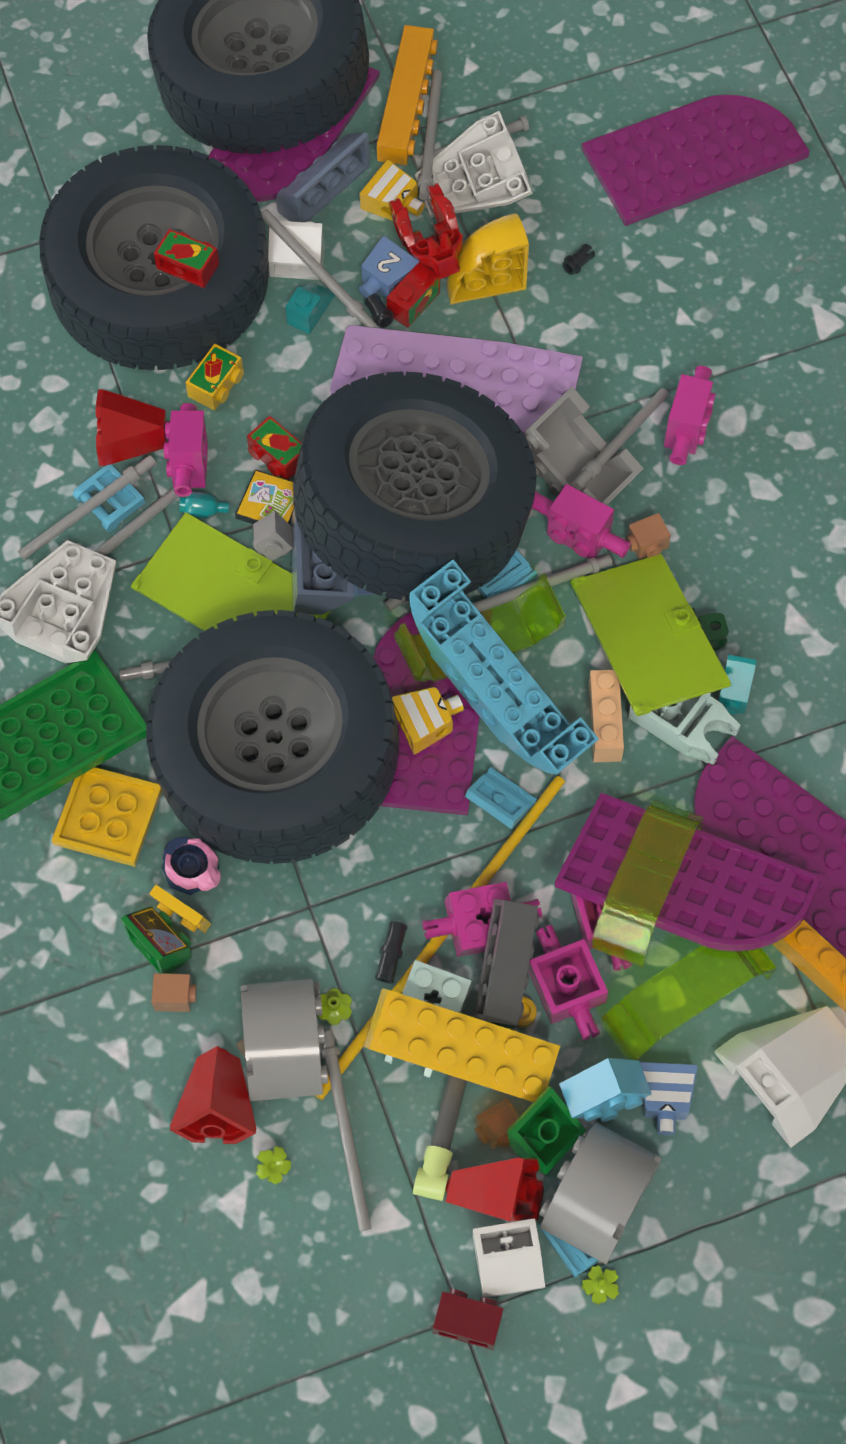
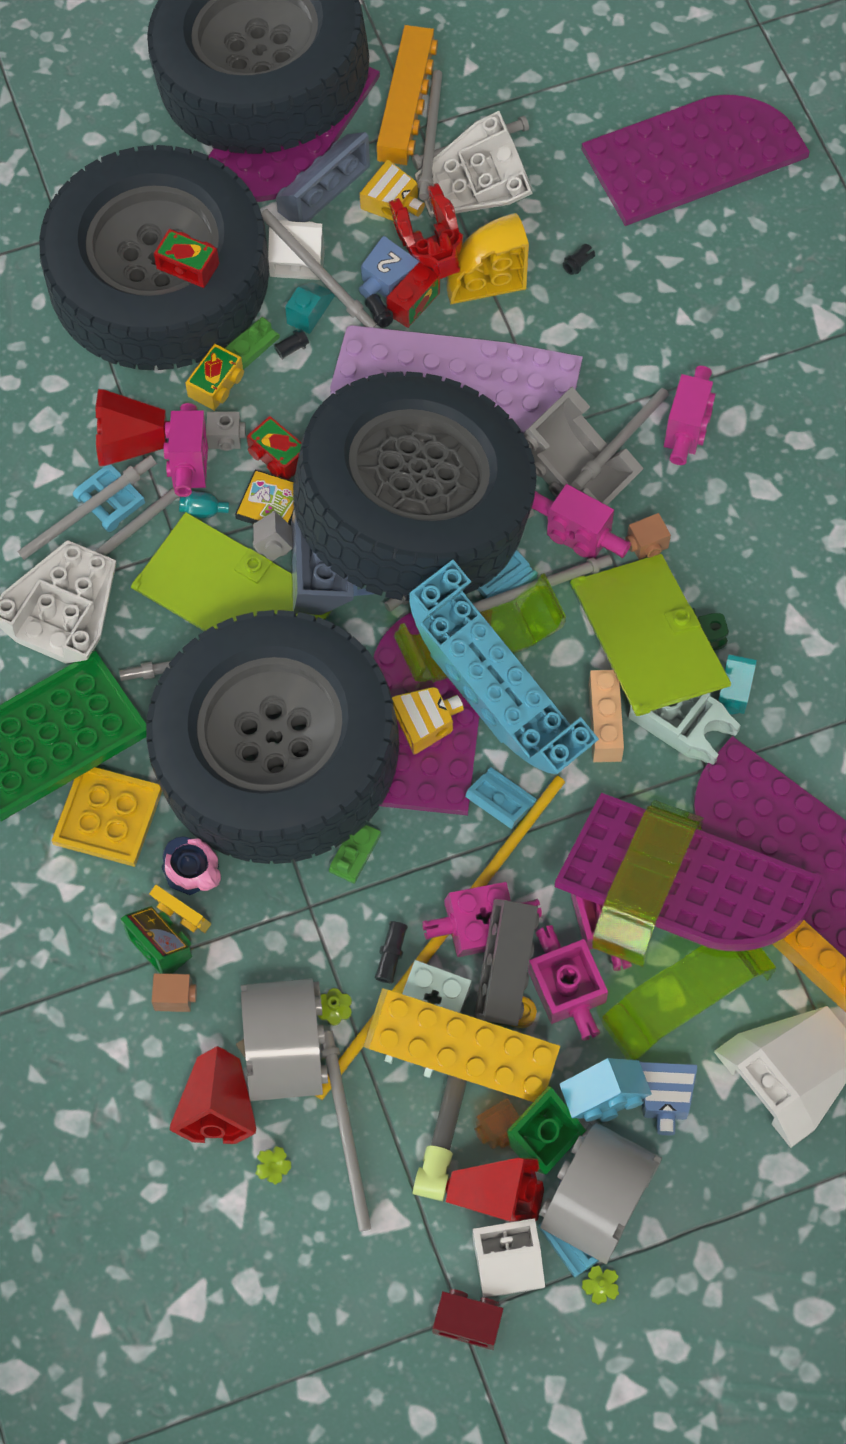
none -> light grey brick [206,412,246,451]
none -> bright green plate [224,317,280,370]
none -> black pin [274,329,309,360]
none -> bright green plate [329,825,381,884]

